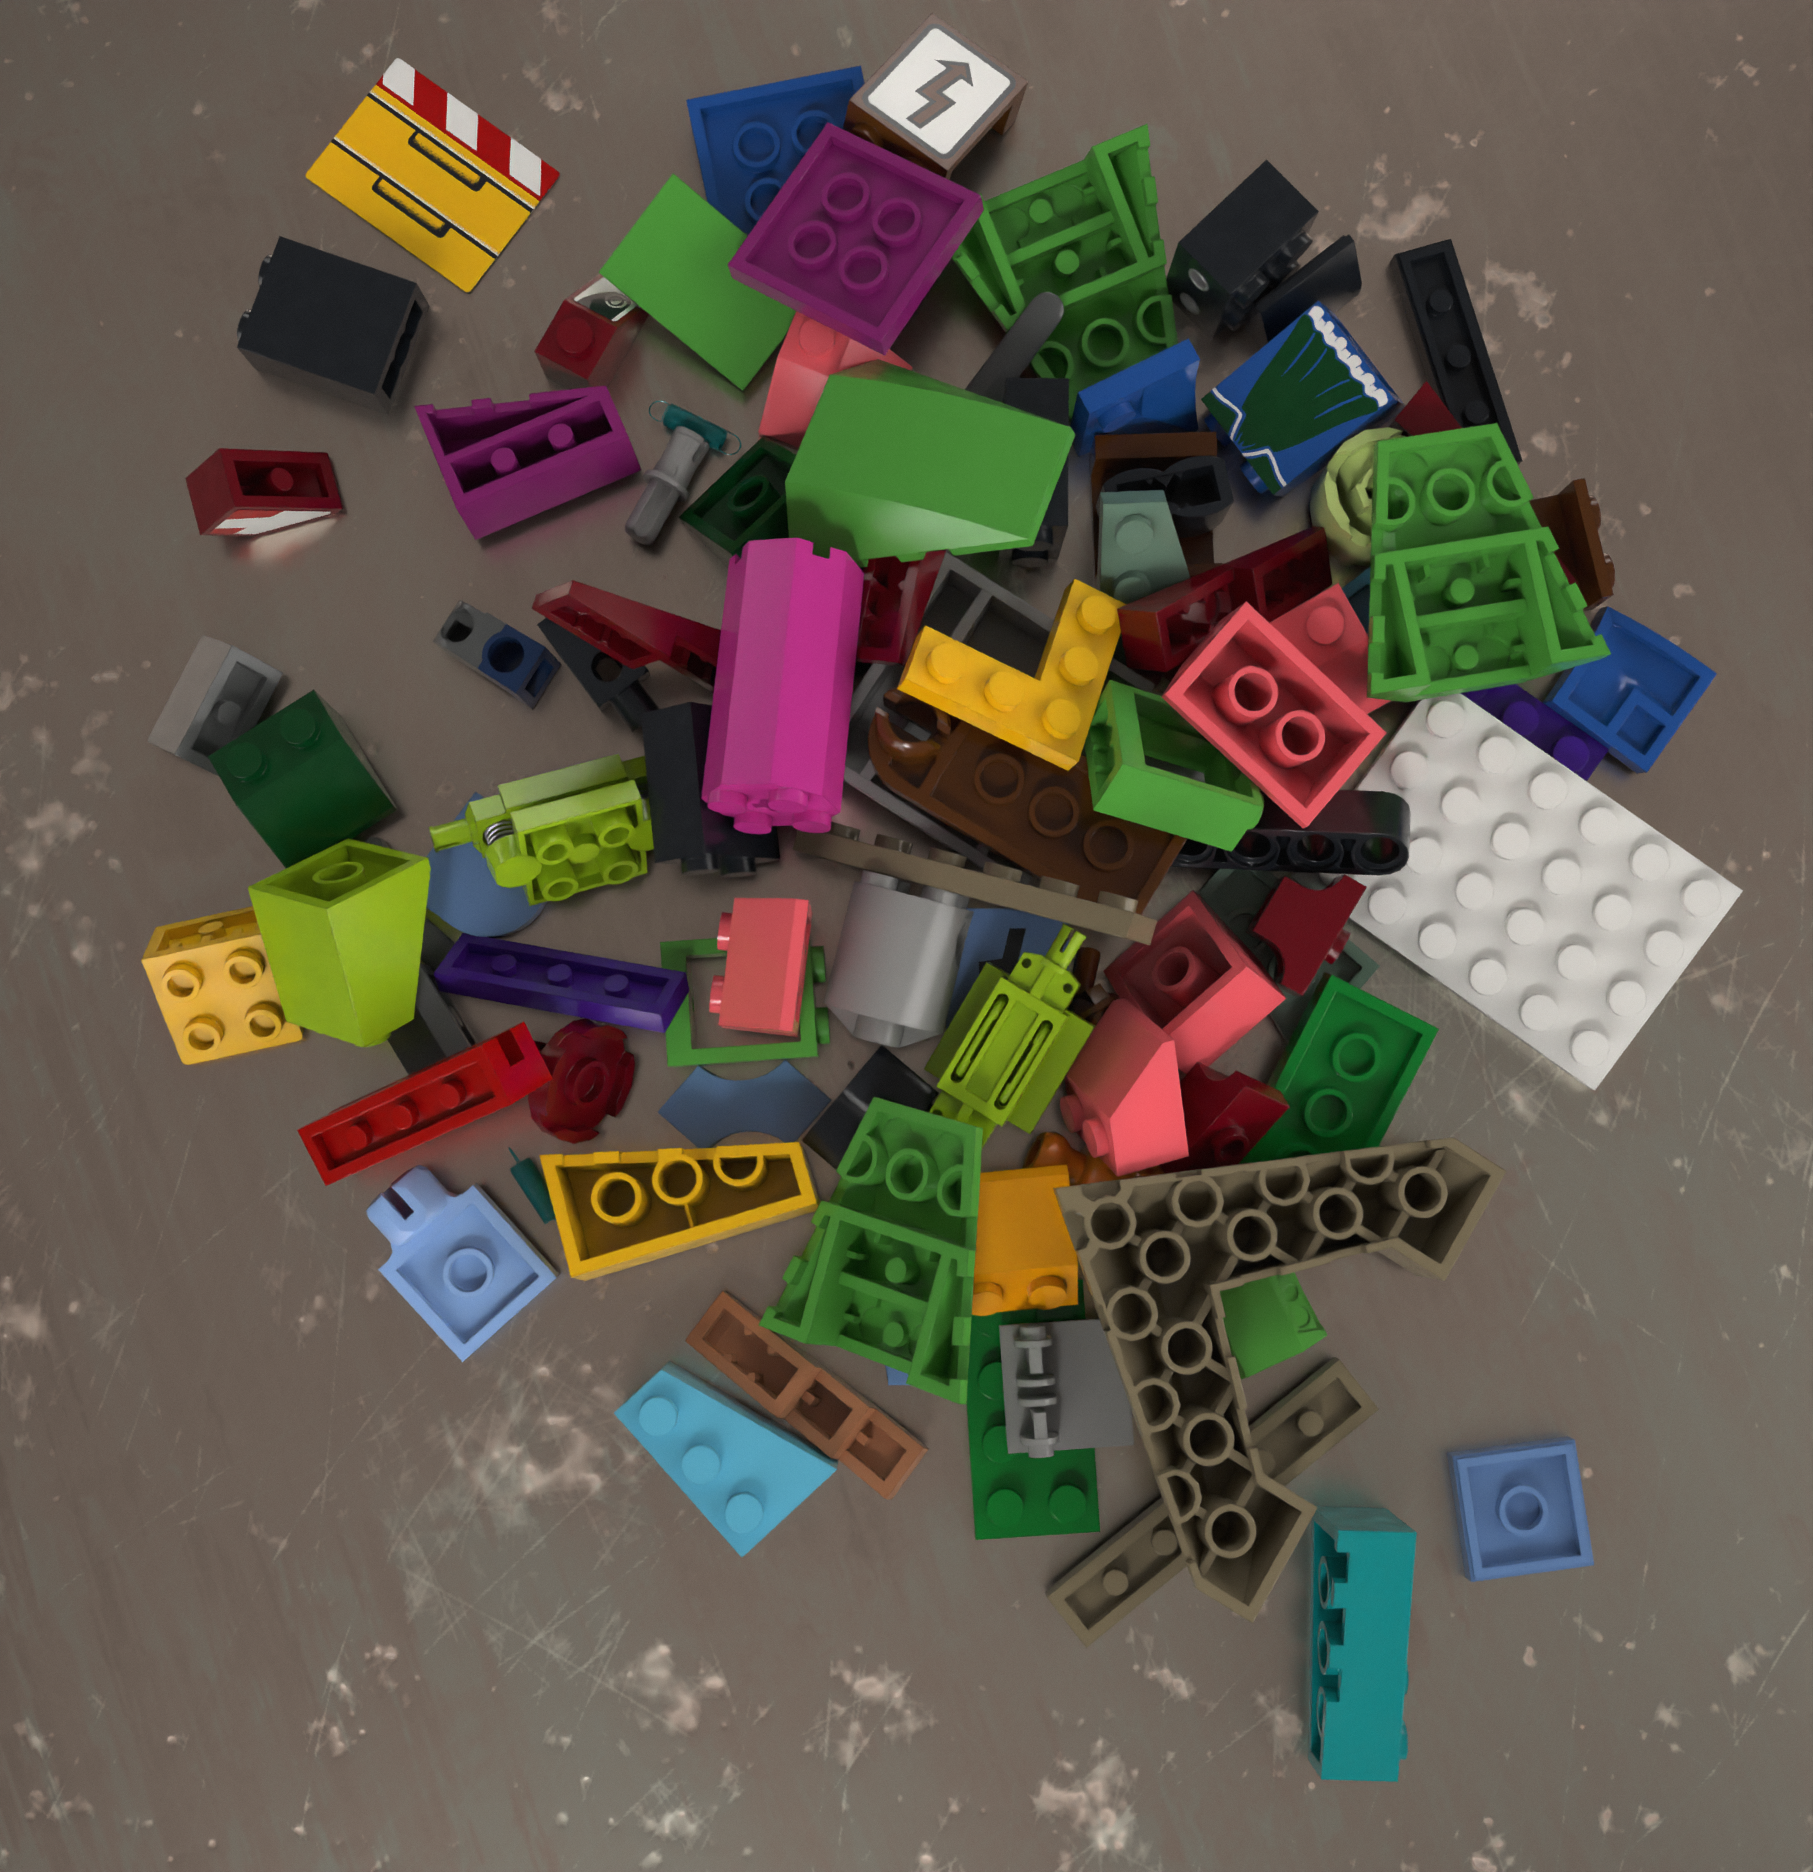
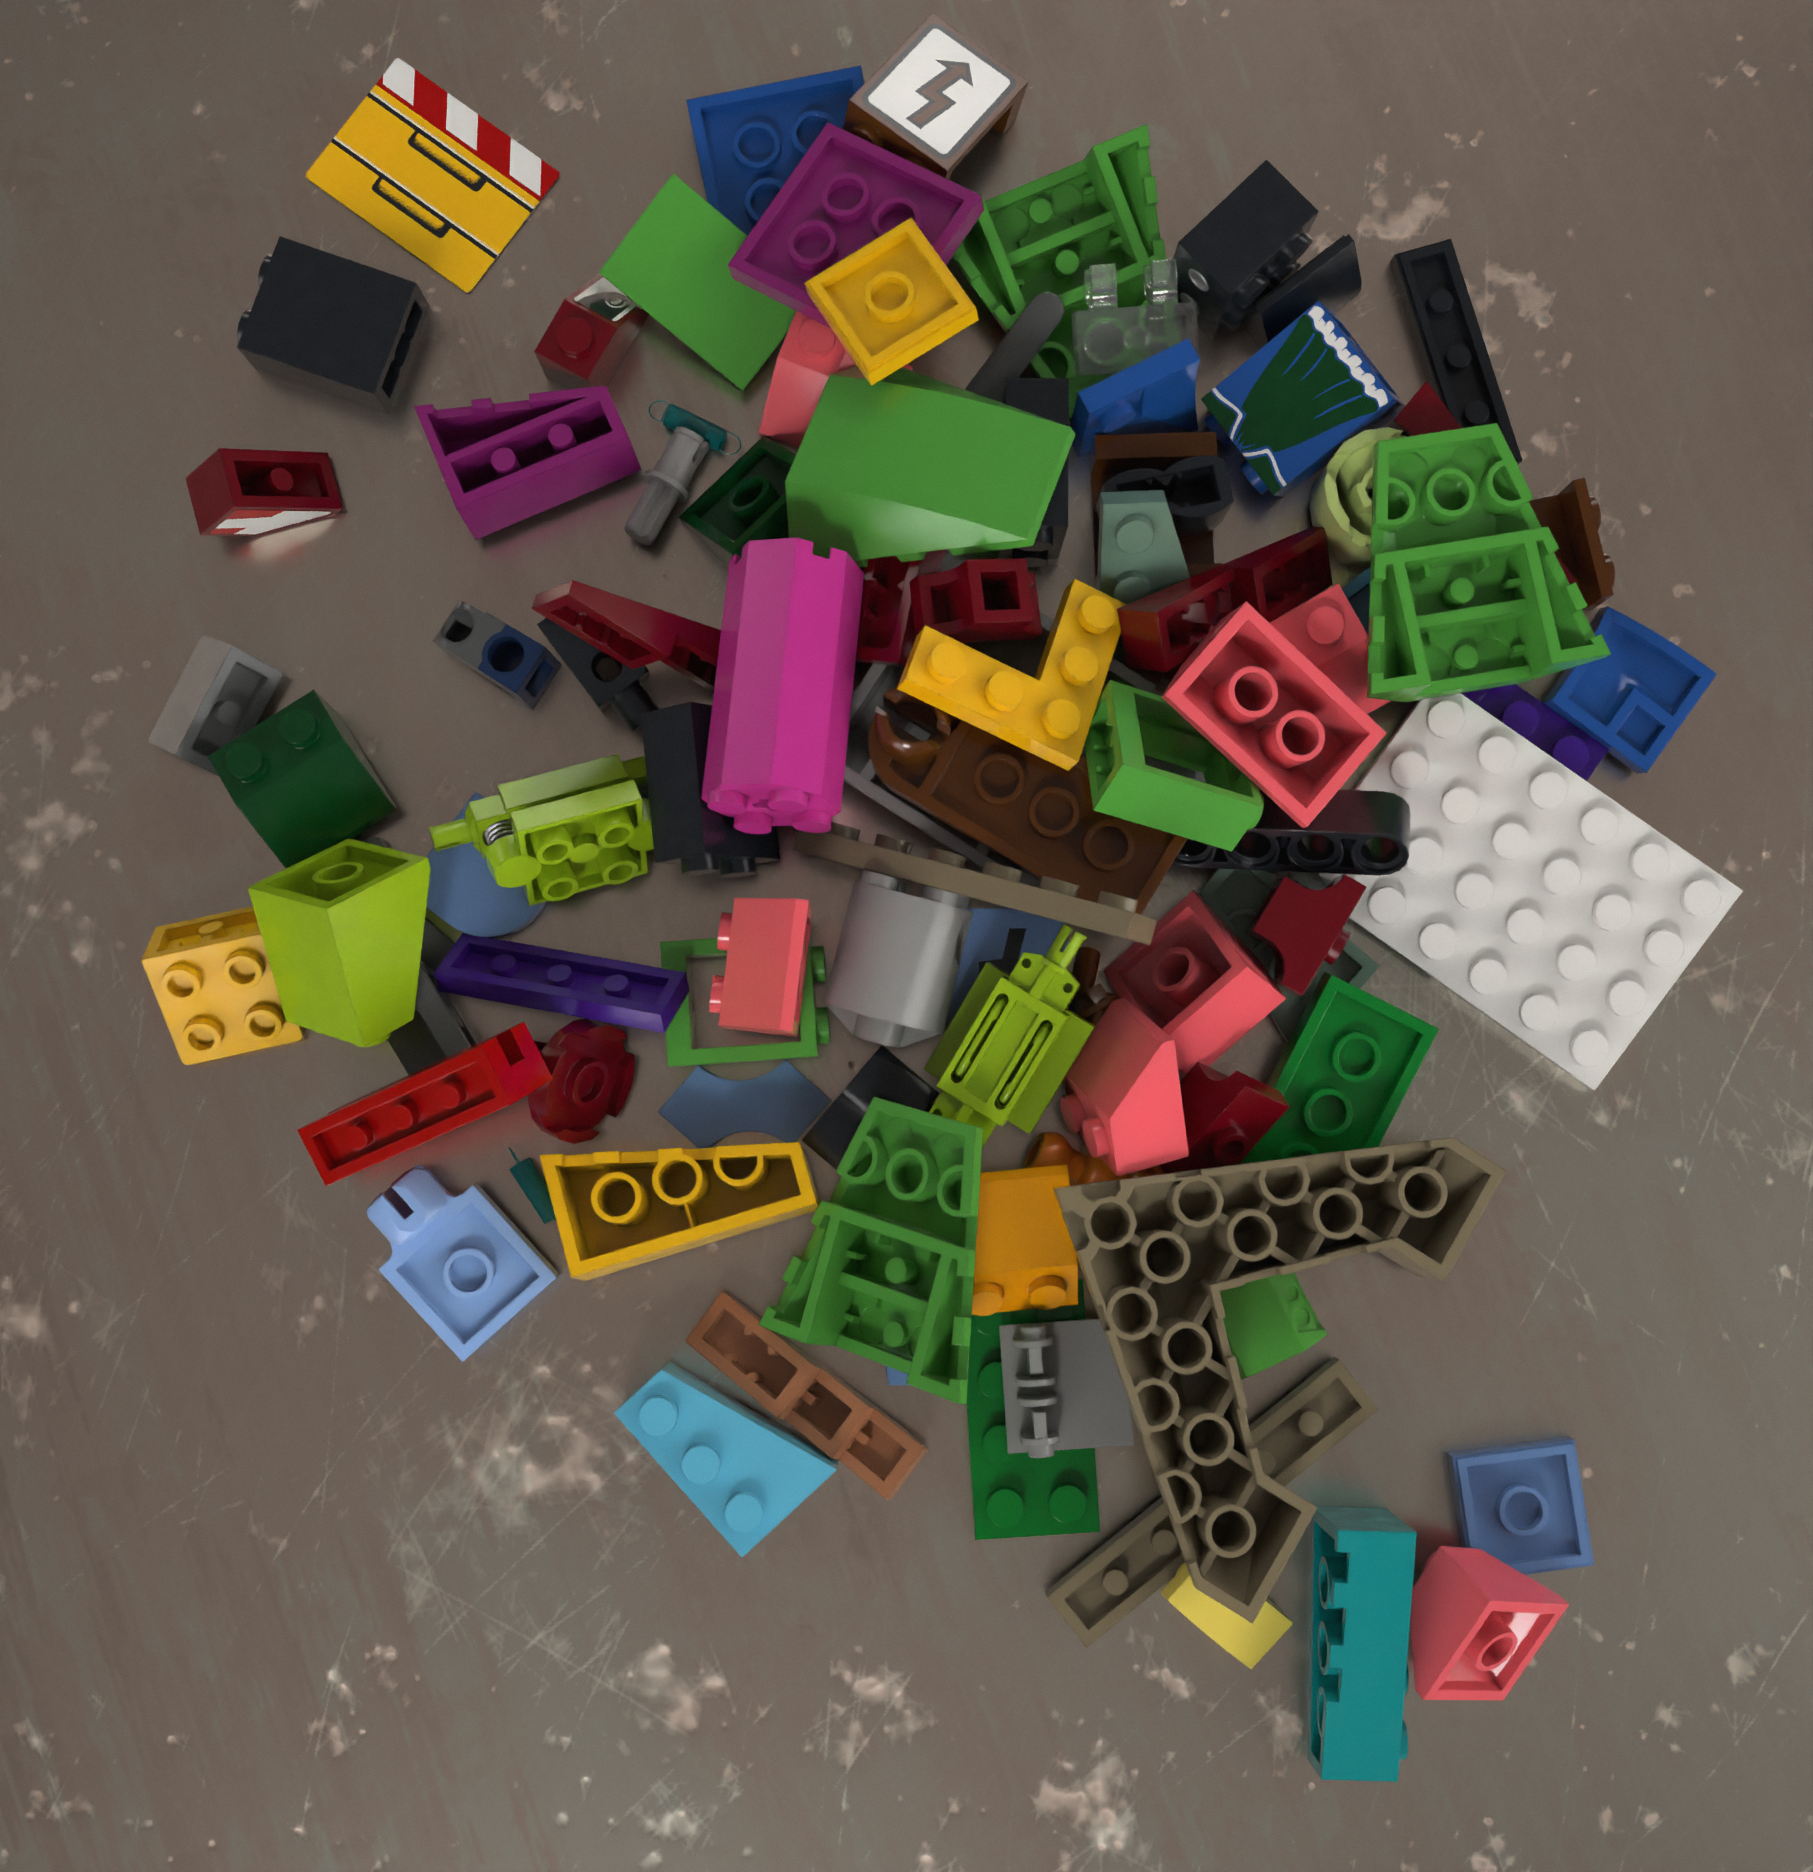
none -> yellow tile [804,218,979,386]
none -> dark red brick [909,558,1042,642]
none -> clear plate [1071,259,1200,377]
none -> light yellow slope [1161,1562,1293,1670]
none -> coral slope [1410,1546,1569,1701]

